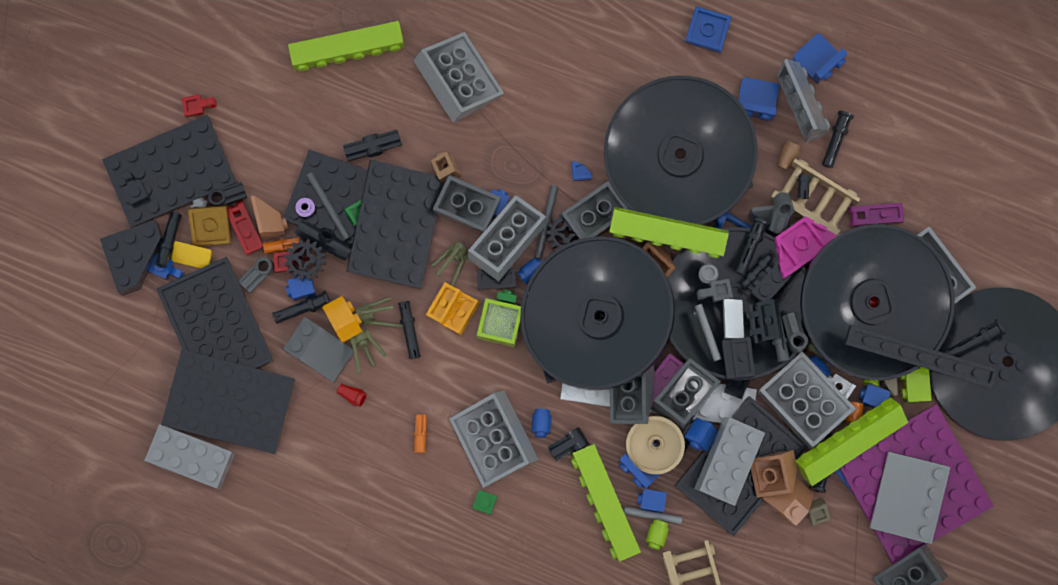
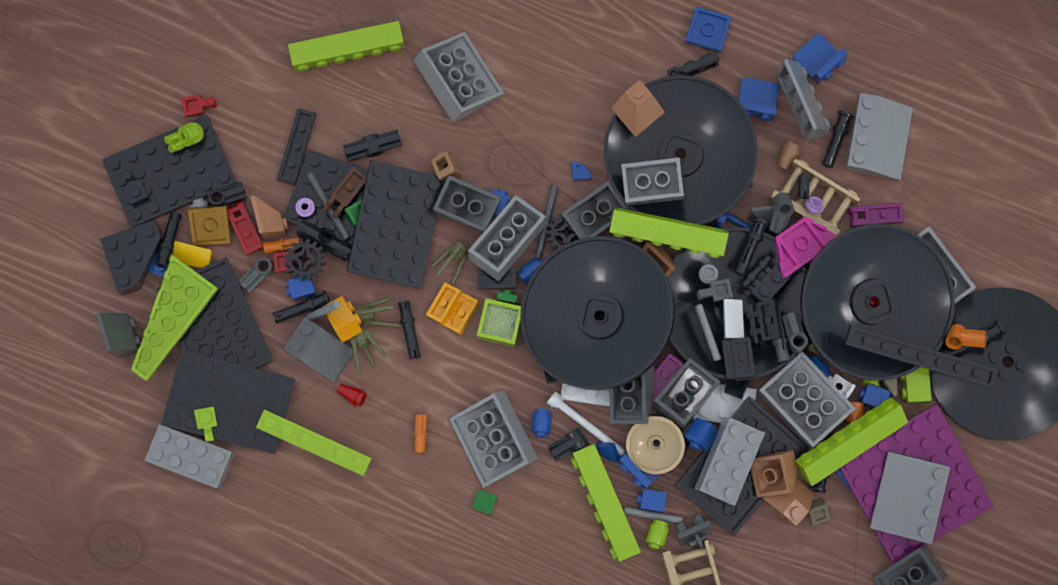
none -> dark grey slope [96,313,141,359]
none -> lime wing [131,255,218,382]
none -> lime piece [164,122,204,153]
none -> lime plate [194,406,217,442]
none -> lime brick [256,409,372,476]
none -> black tile [277,108,317,185]
none -> light grey bar [306,301,340,321]
none -> reddish brown hinge [322,167,366,219]
none -> white piece [546,391,625,456]
none -> blue tile [595,442,620,462]
none -> nougat slope [611,80,665,138]
none -> light grey brick [621,157,684,206]
none -> black hinge [667,53,719,76]
none -> dark grey hips [676,514,712,549]
none -> lavender plate [805,197,824,214]
none -> light grey slope [844,93,913,181]
none -> orange piece [946,324,987,350]

